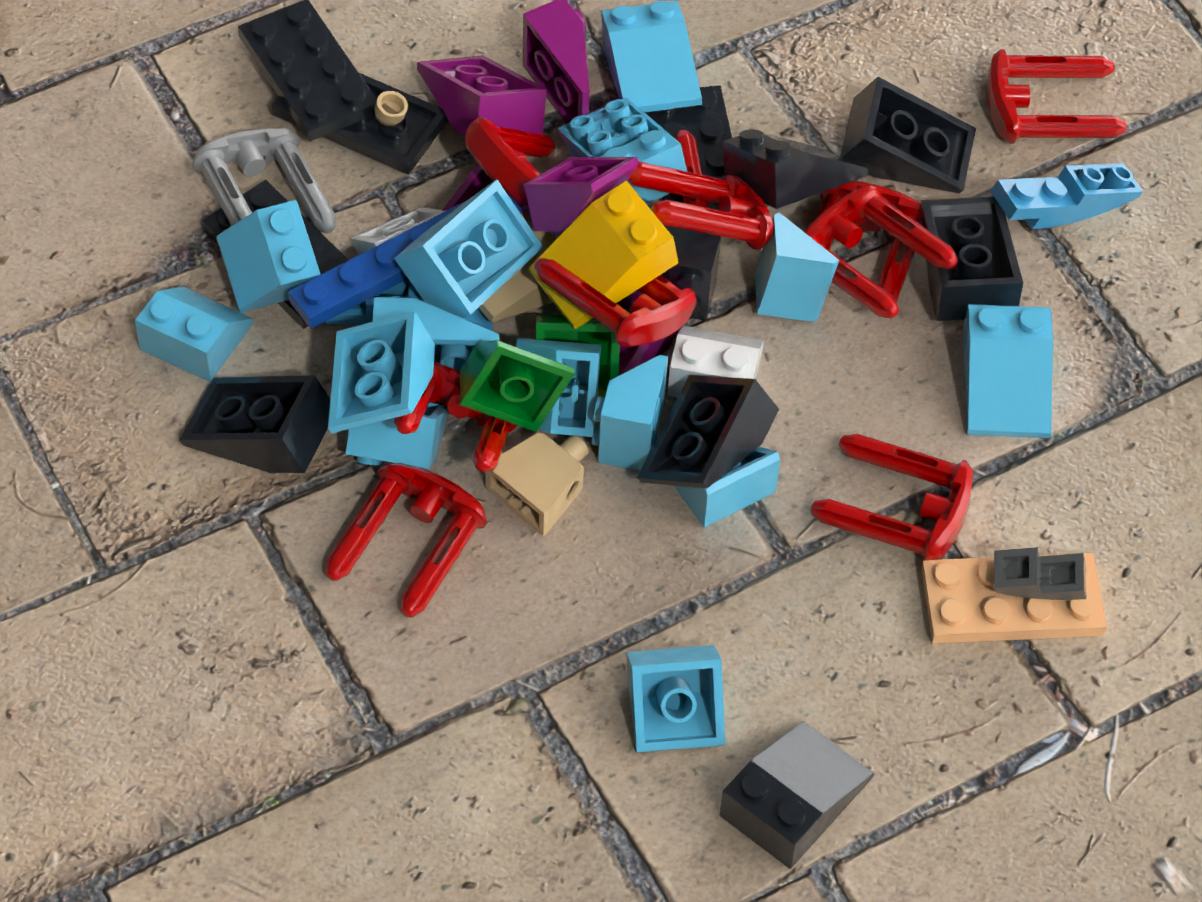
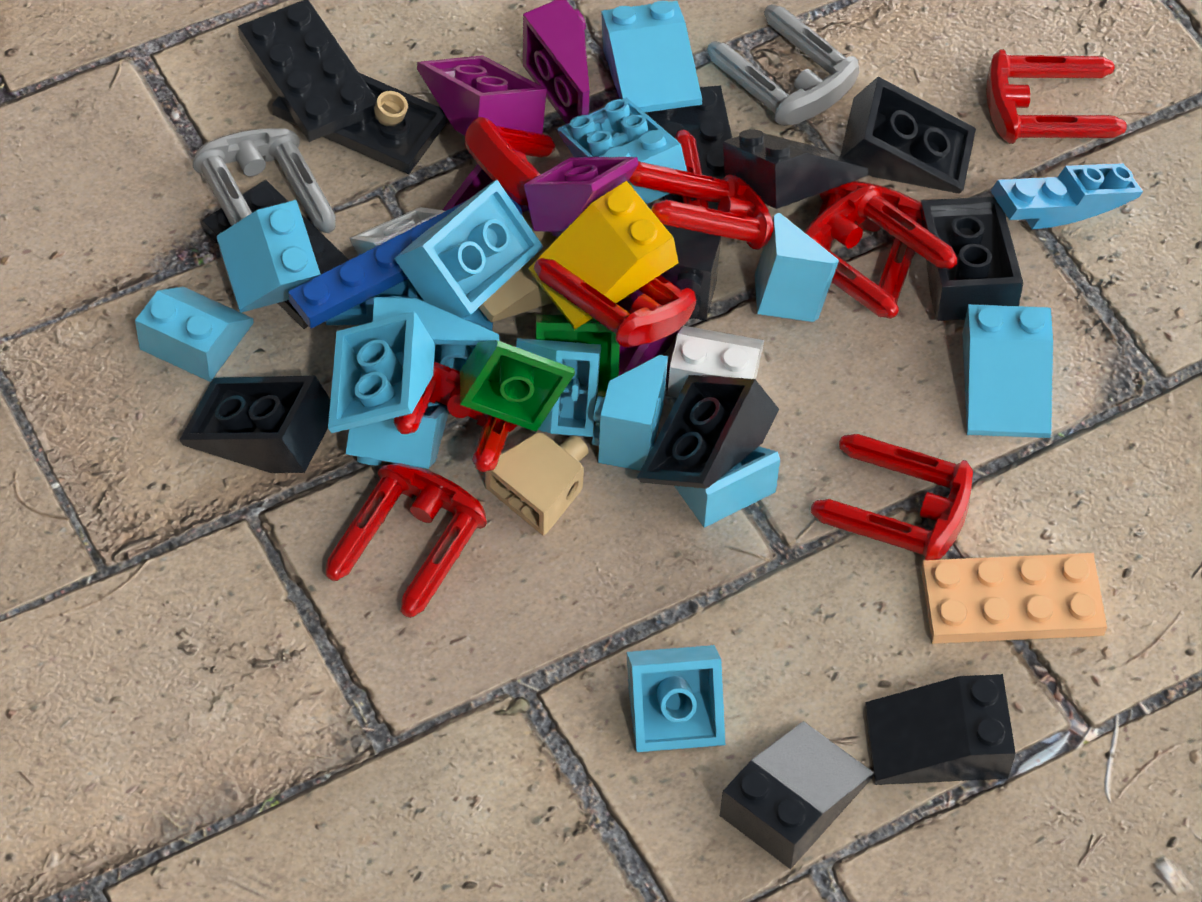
dark grey slope [994,547,1087,600] -> none
none -> light grey piece [707,4,859,126]
none -> black slope [865,674,1016,785]

